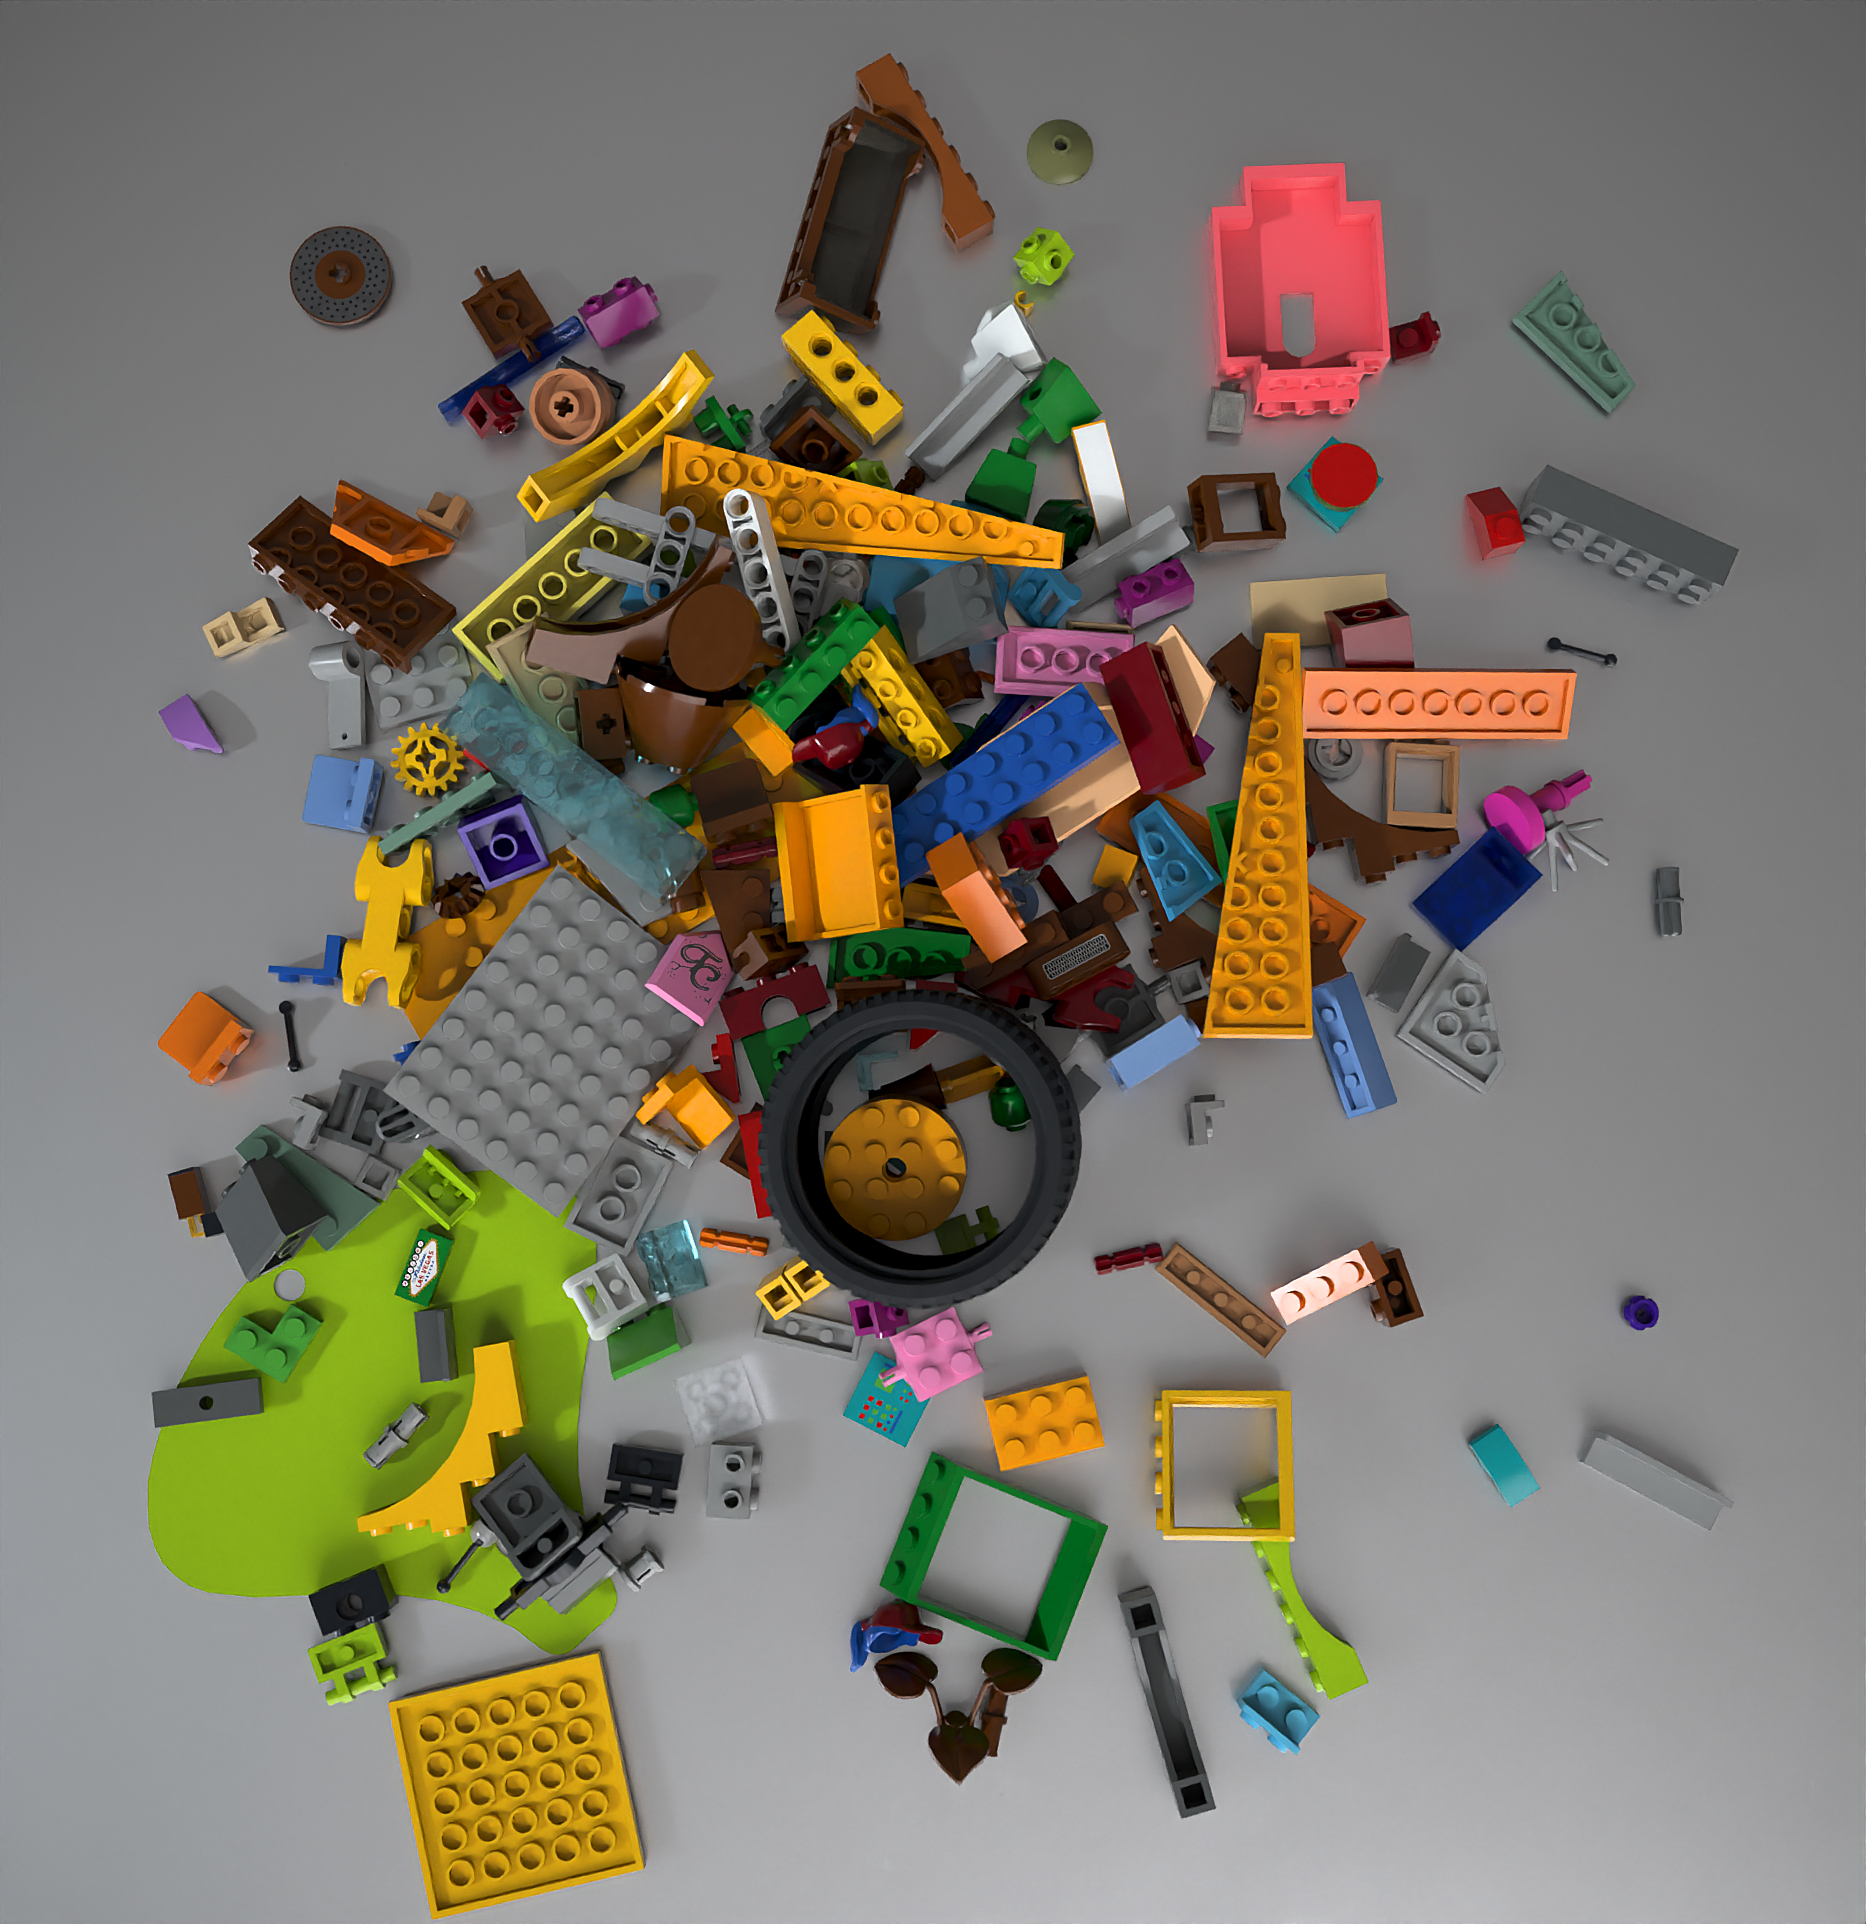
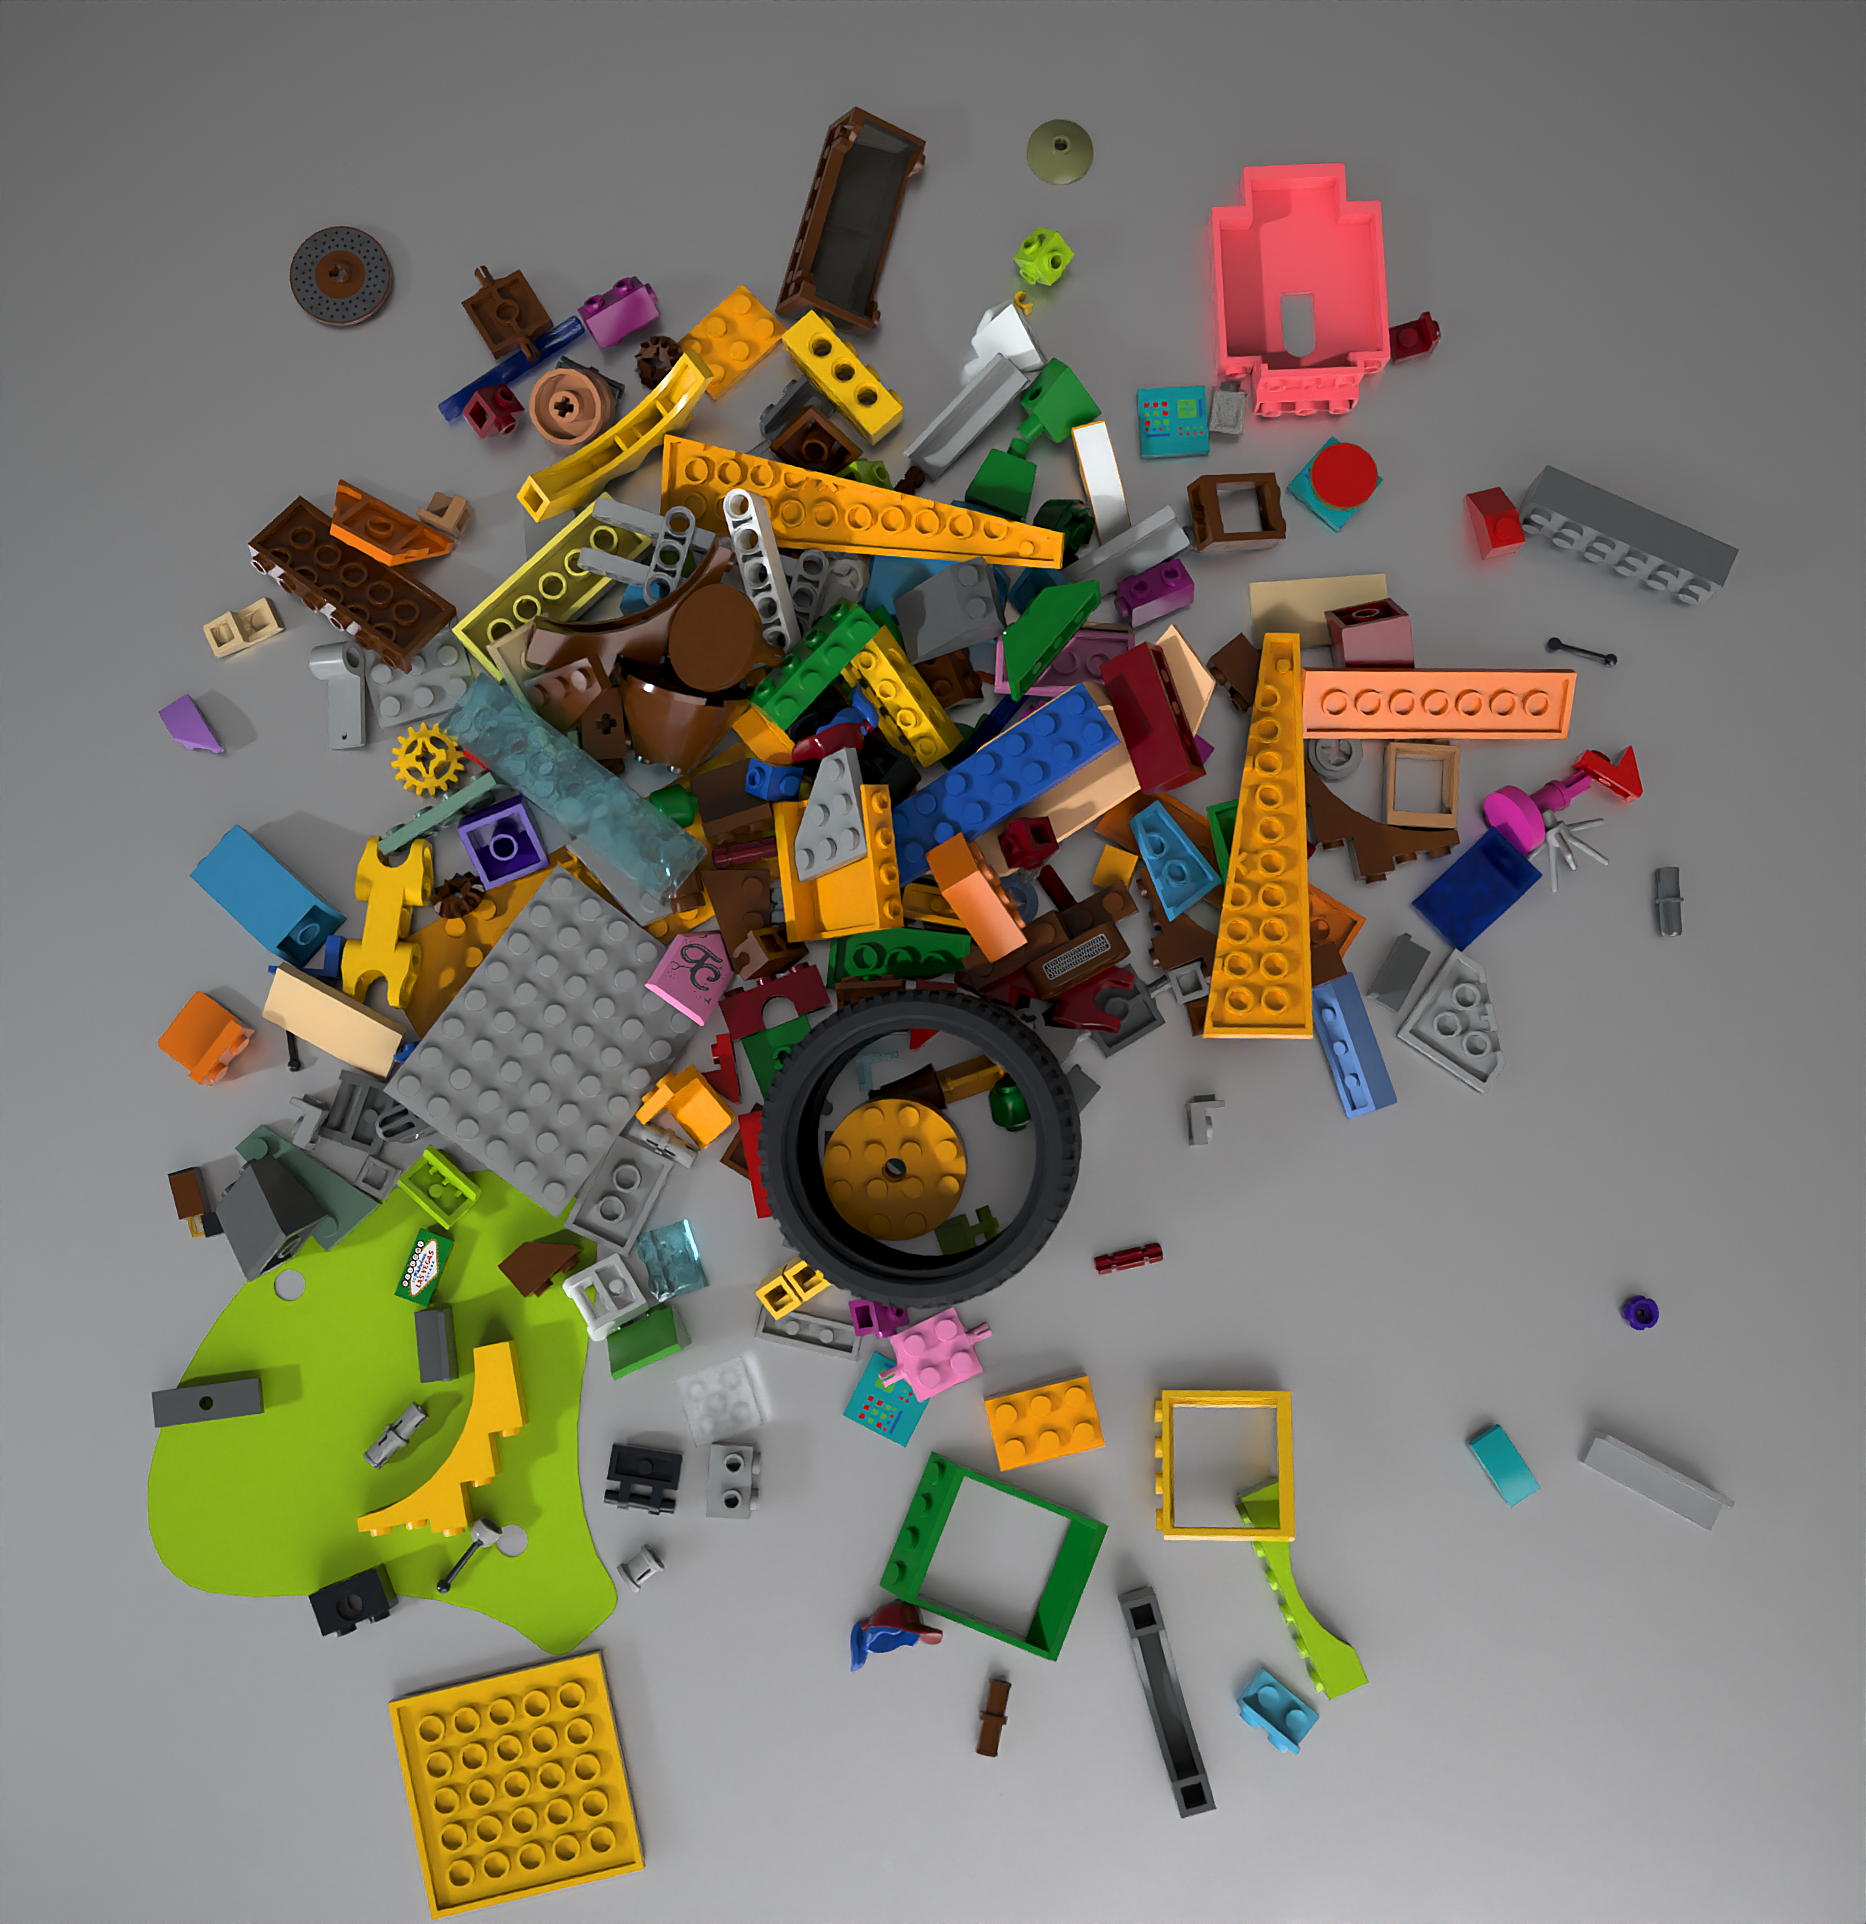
bright green plate [223,1303,324,1383] -> none
medium blue bracket [302,755,384,834] -> none
lime plate [307,1622,398,1706] -> none
dark grey piece [470,1453,629,1621] -> none
green hips [693,395,754,454] -> none
orange axle [699,1228,769,1257] -> none
dark orange arch [855,53,996,253] -> none
reddish brown plant [873,1648,1043,1785] -> none
light blue window [1104,1014,1201,1092] -> none
medium nougat tile [1154,1241,1287,1358] -> none
arch [1270,1241,1390,1325] -> none
reddish brown brick [1364,1247,1424,1328] -> none
sand green wing [1512,270,1636,413] -> none
none -> dark azure slope [189,824,347,968]
none -> tan tile [261,961,408,1083]
none -> reddish brown slope [498,1242,584,1298]
none -> reddish brown wing [523,653,612,746]
none -> reddish brown gear [634,336,683,390]
none -> light orange plate [677,284,787,403]
none -> blue bracket [744,758,804,801]
none -> light grey plate [794,748,868,882]
none -> green wedge [1002,580,1101,702]
none -> teal tile [1137,386,1210,459]
none -> red slope [1571,745,1643,803]

